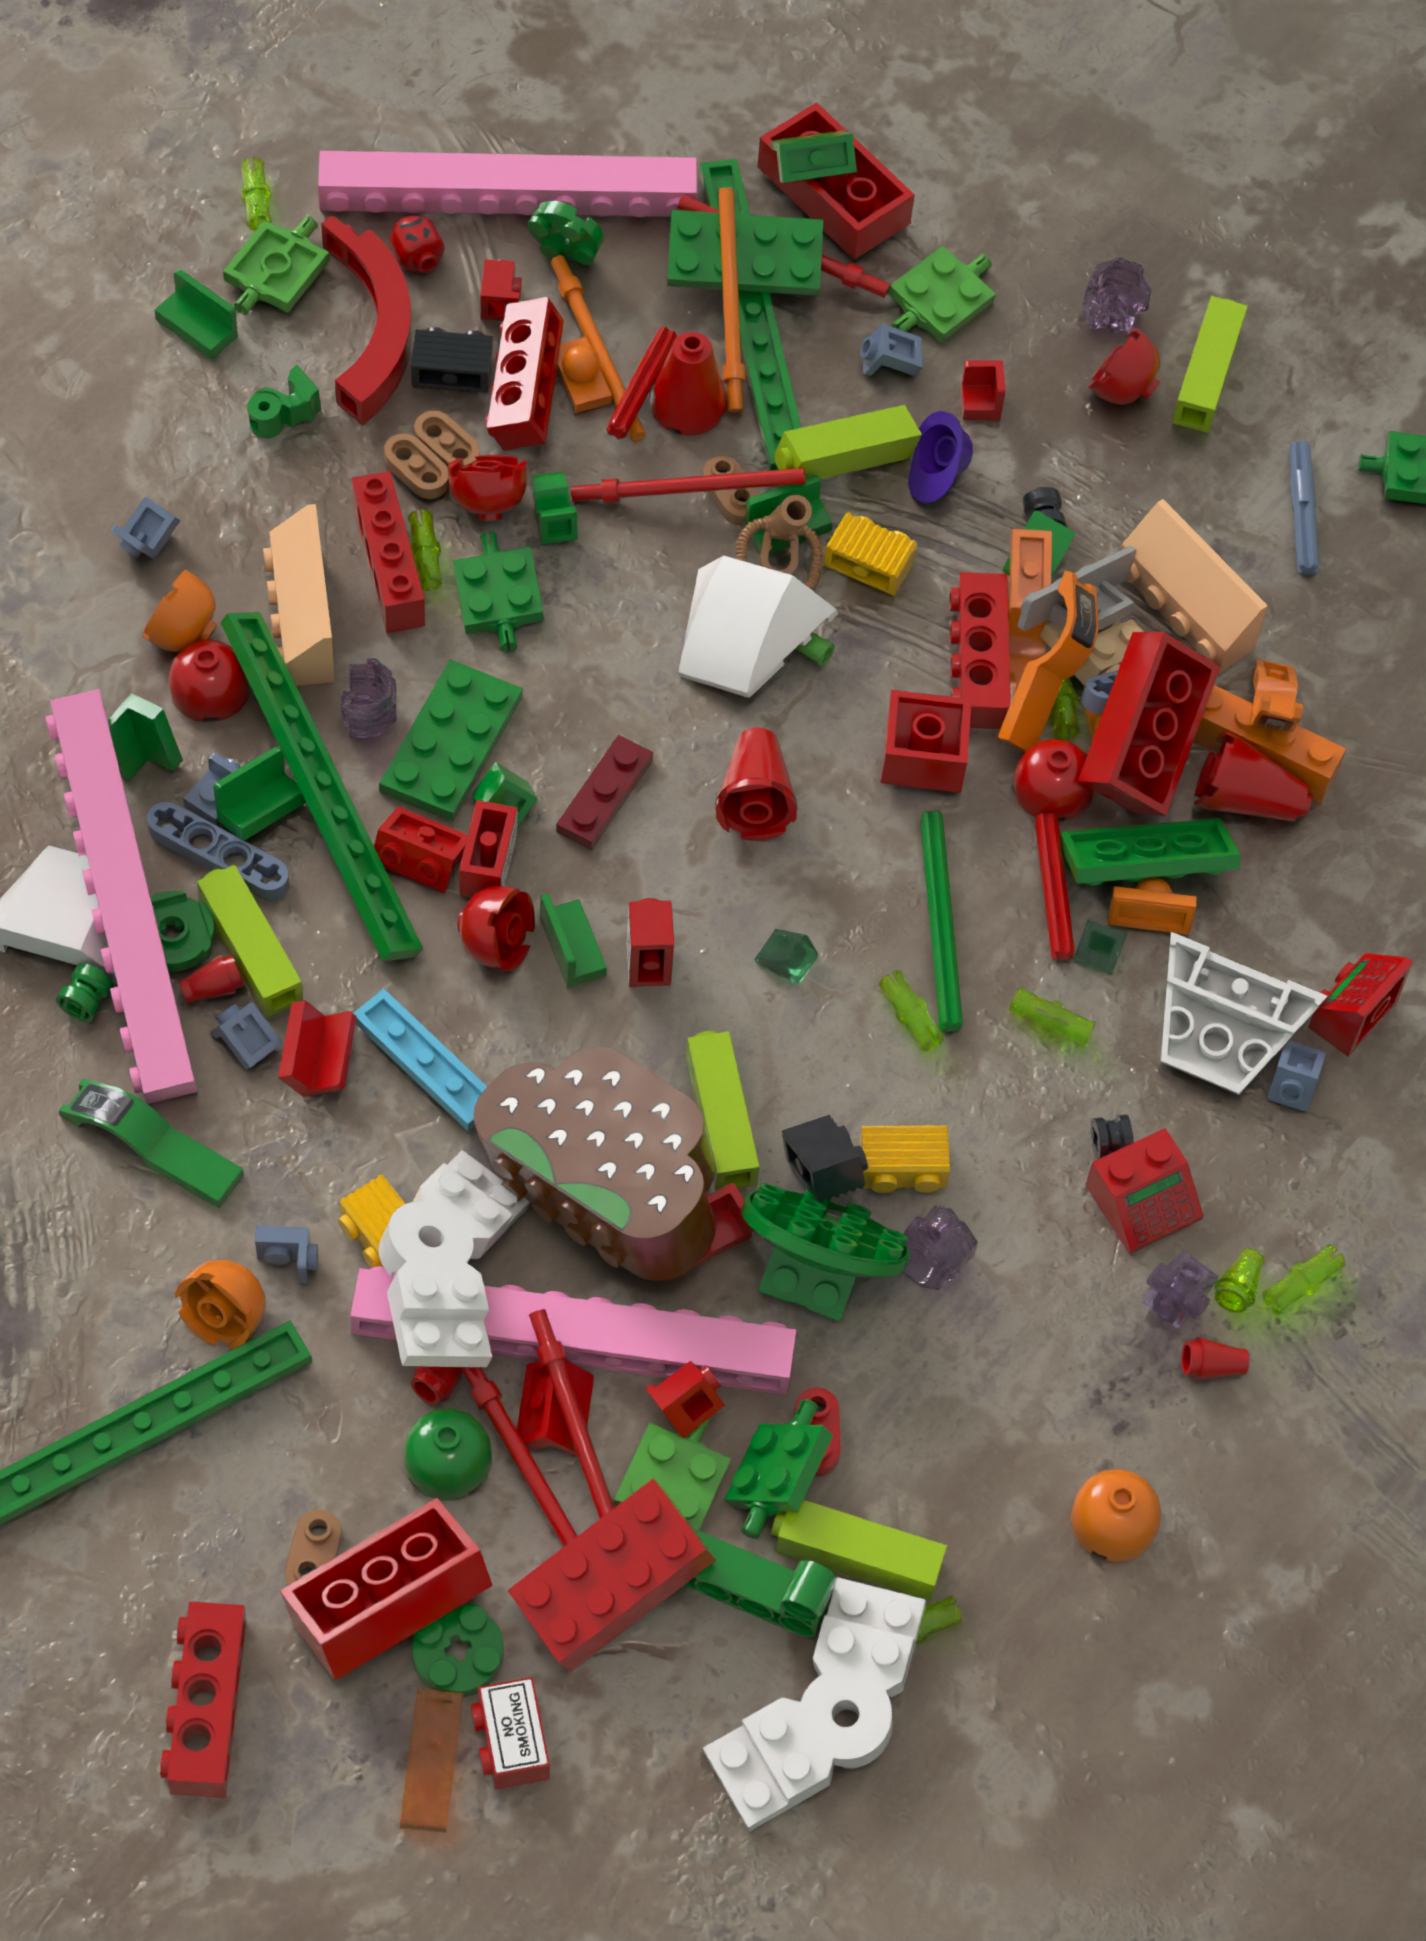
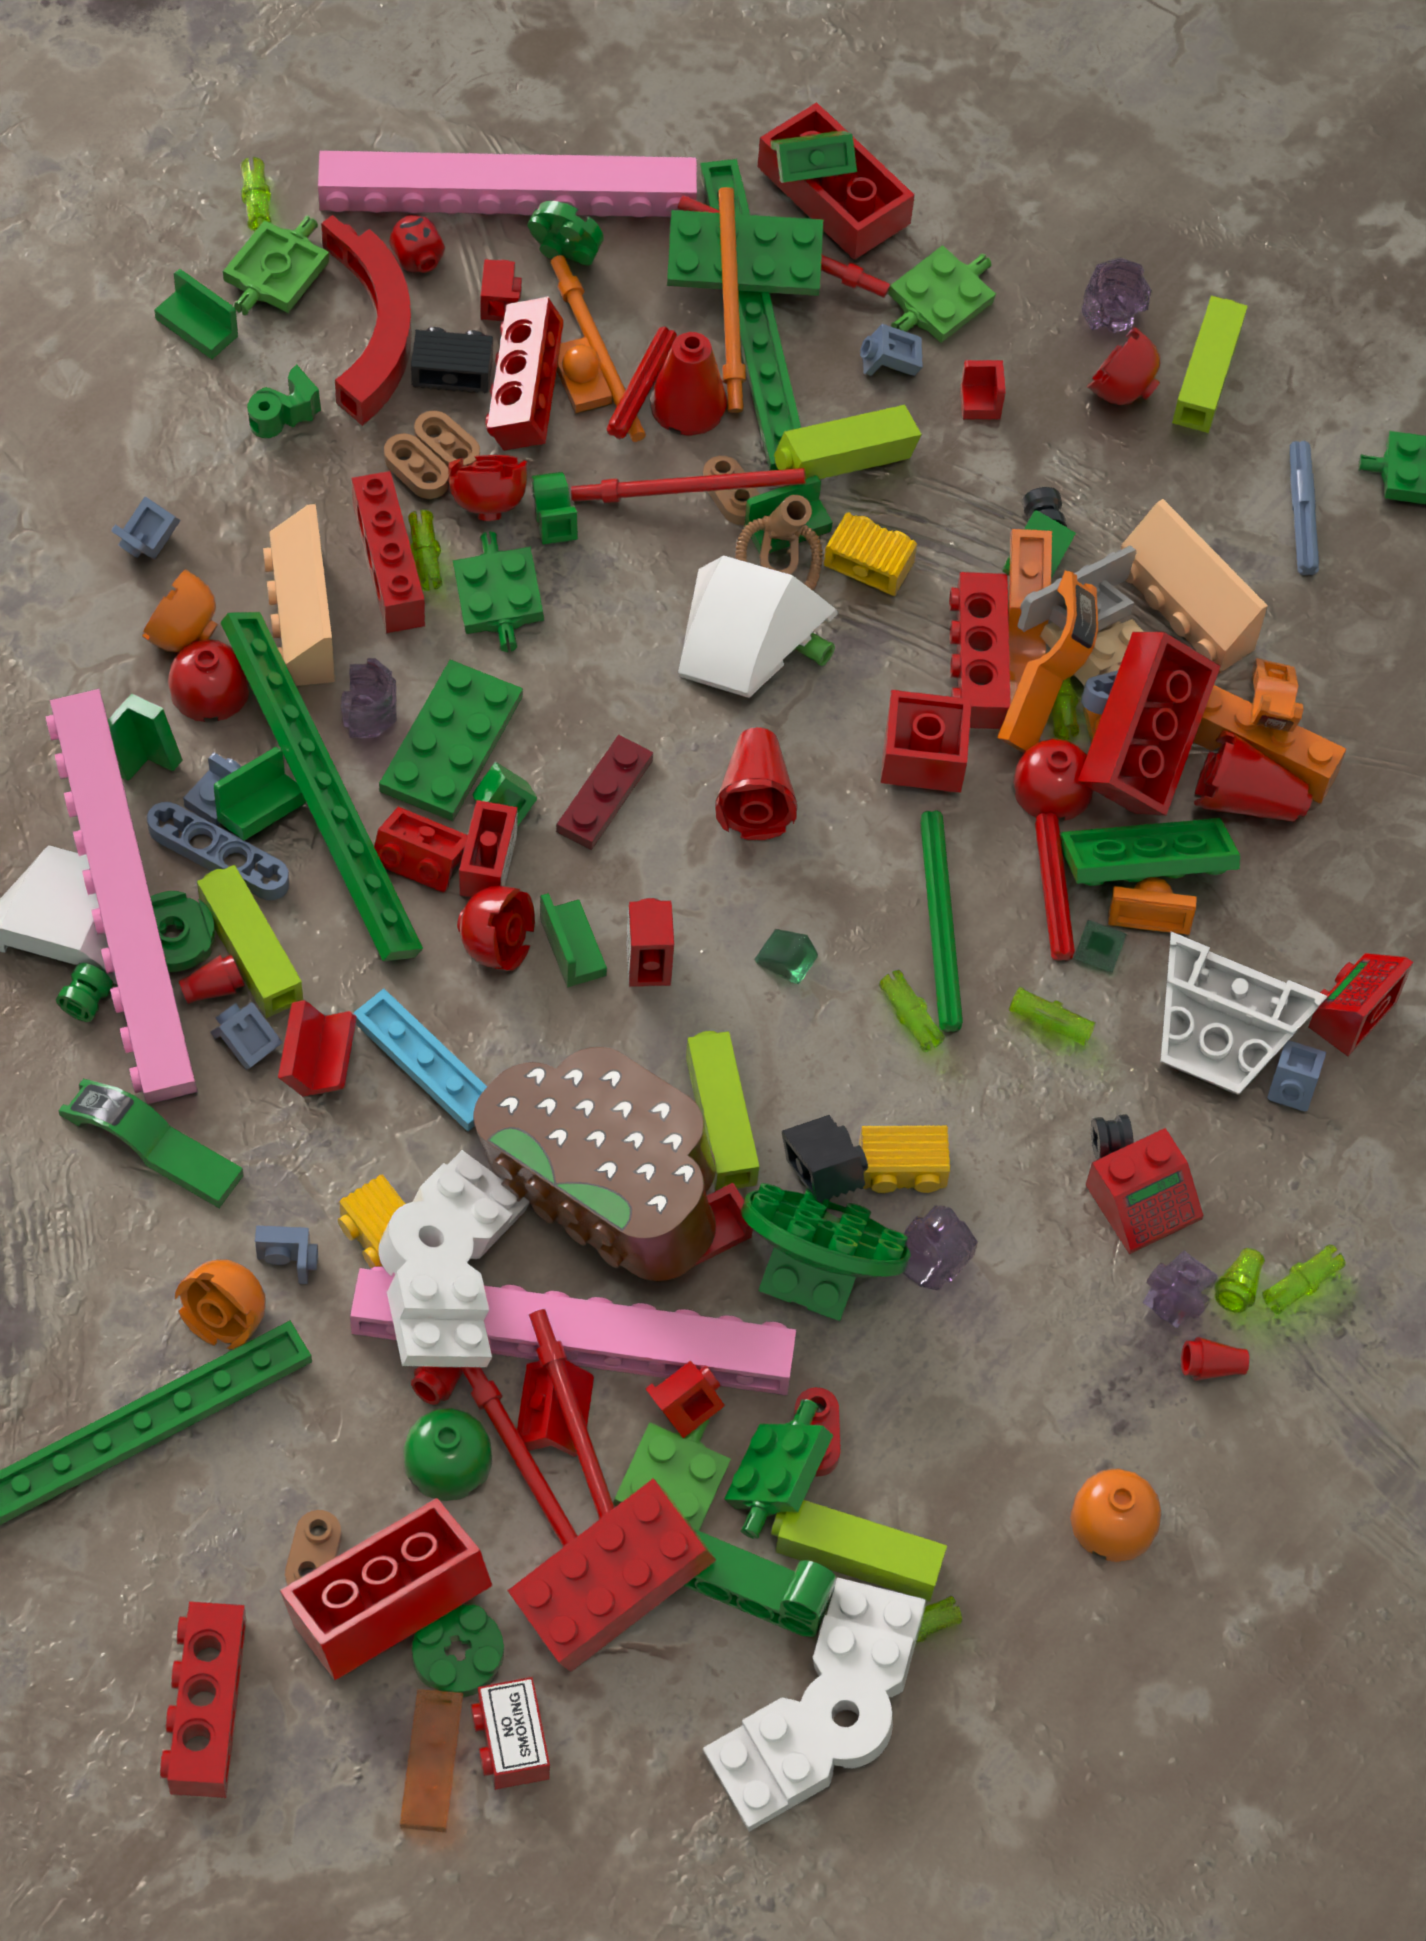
dark purple piece [908,411,973,504] -> none

